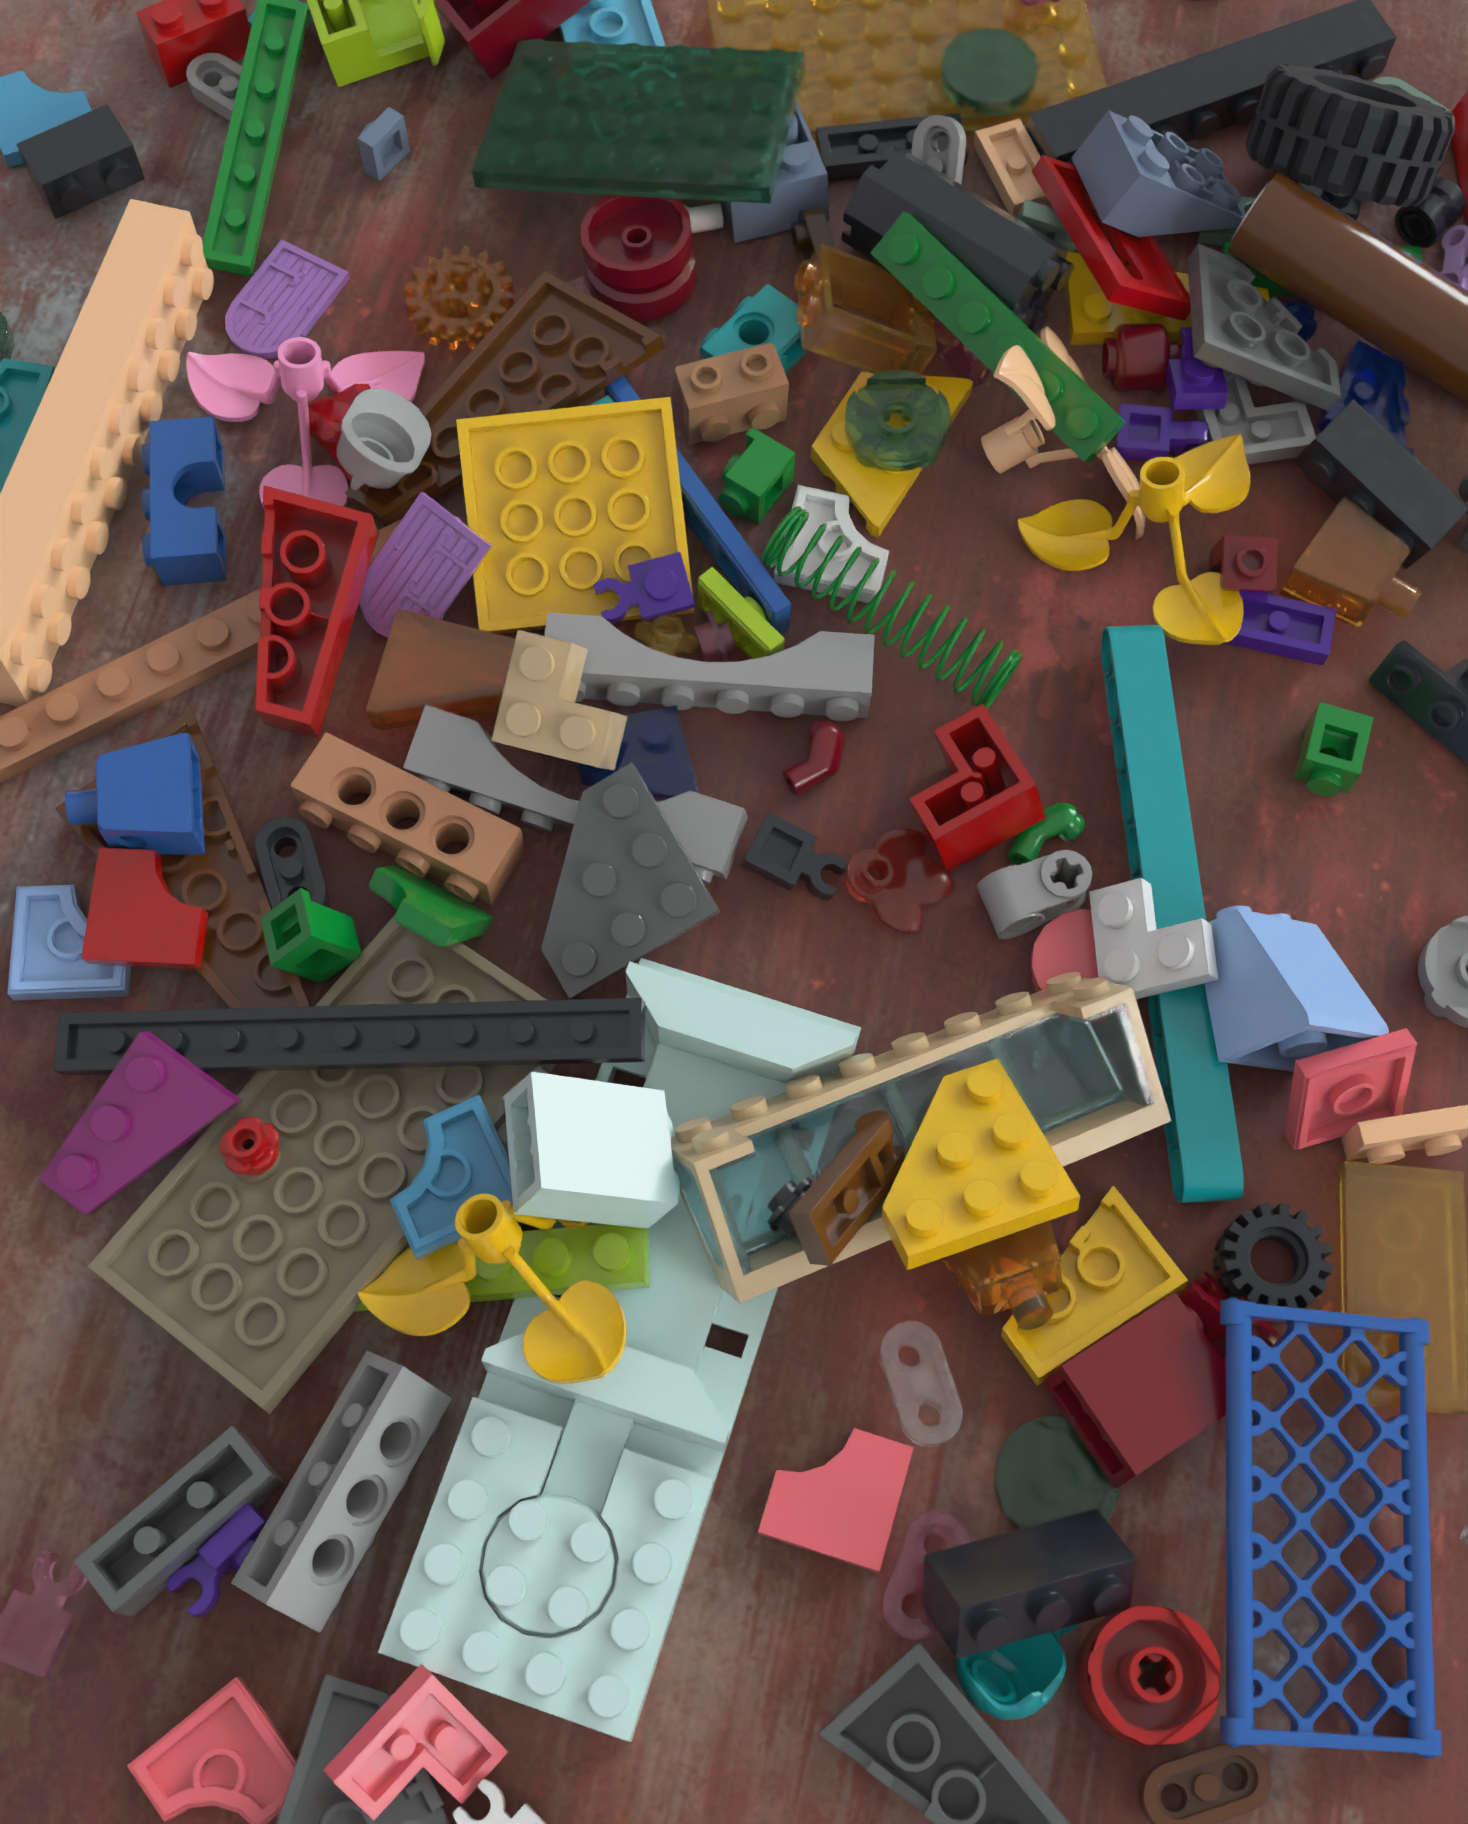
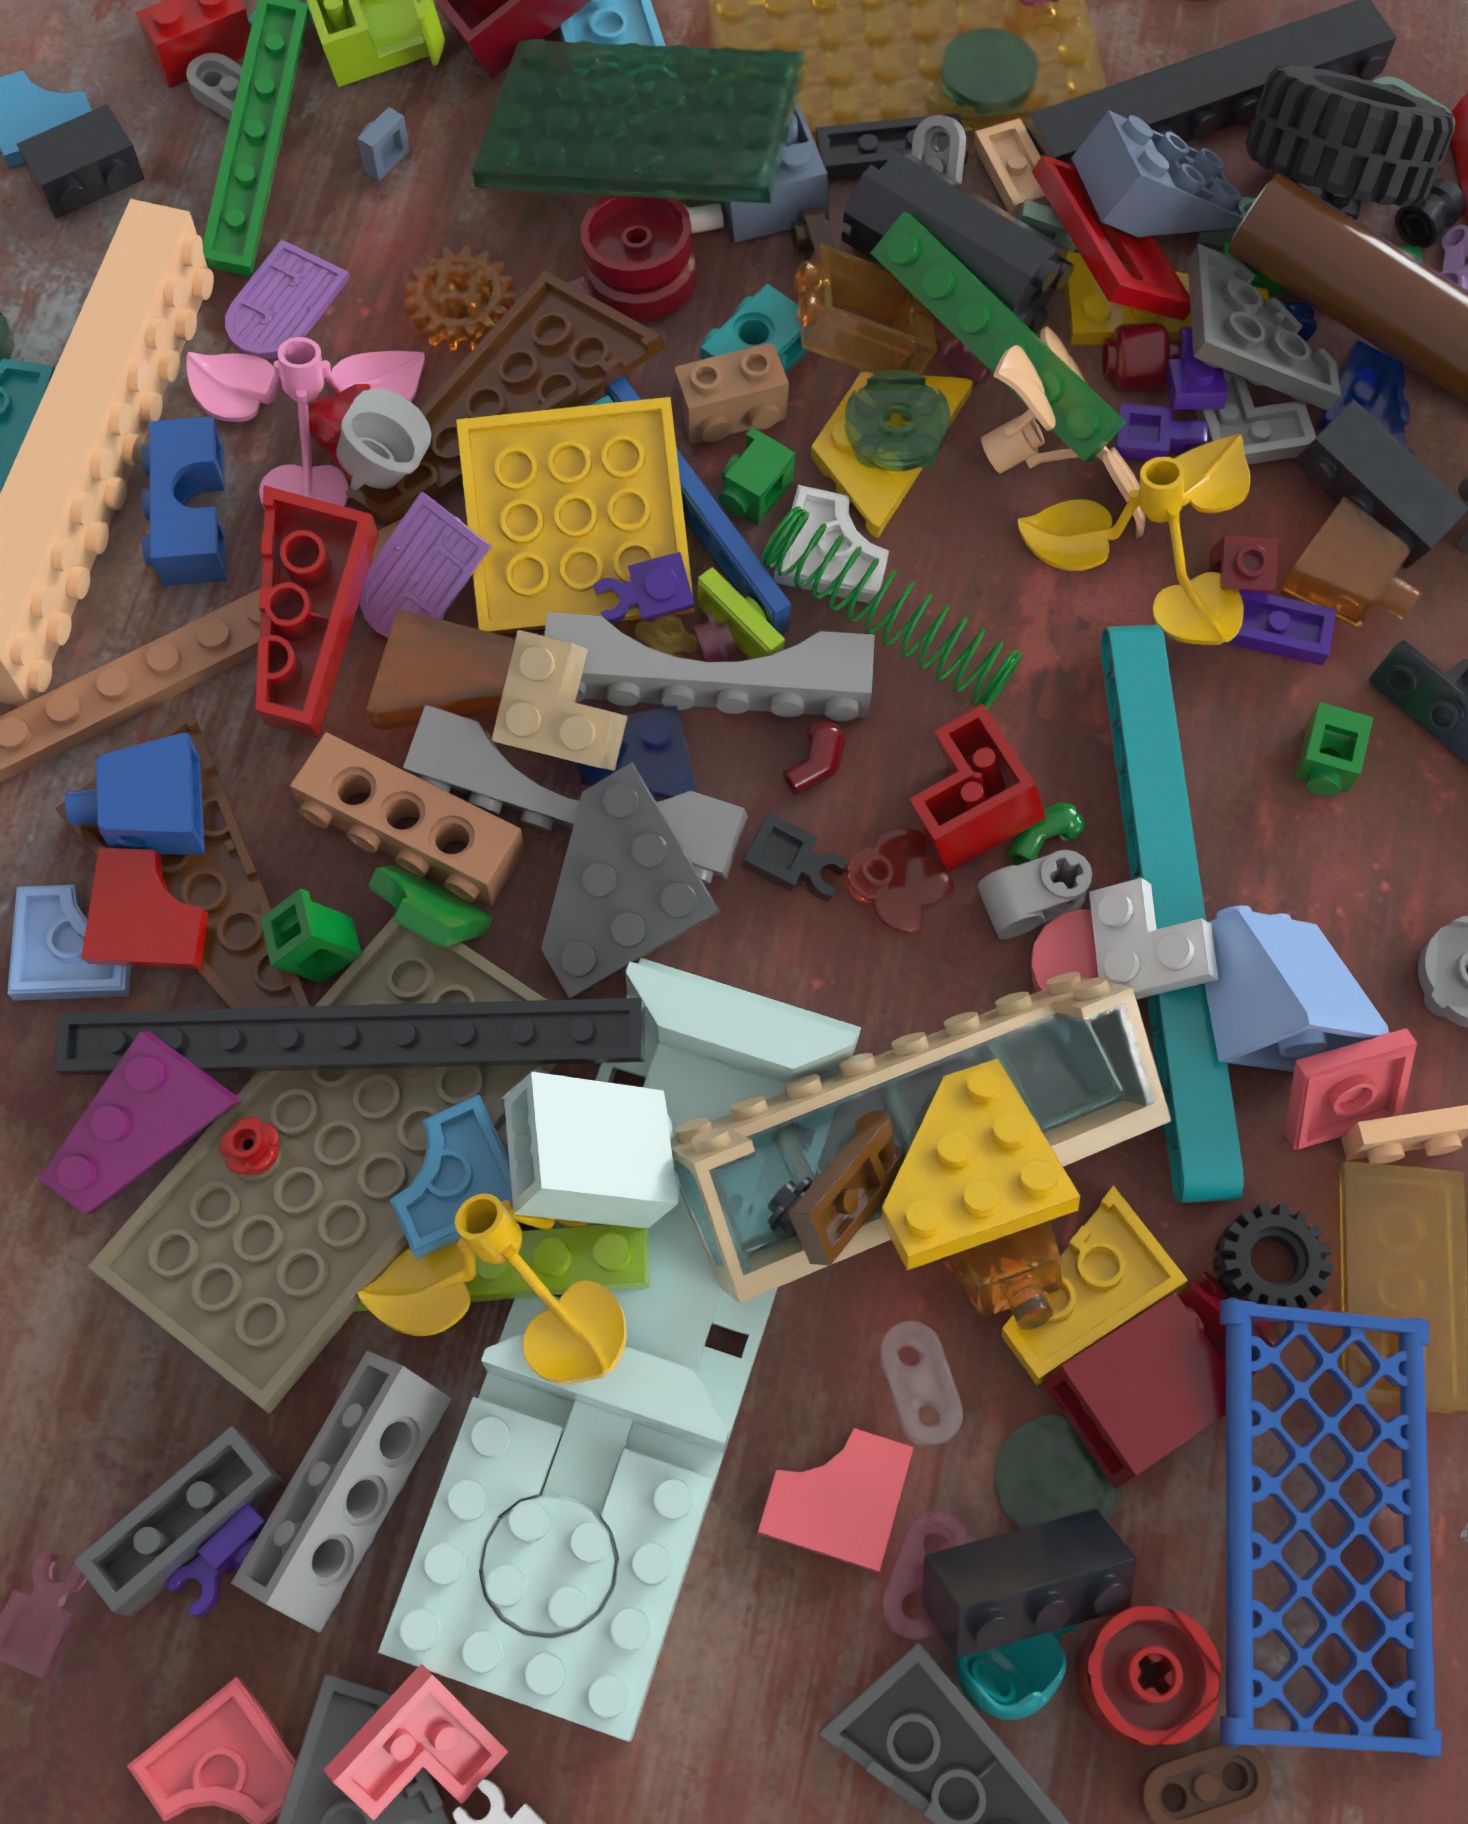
black plate [255,817,329,908] -> none

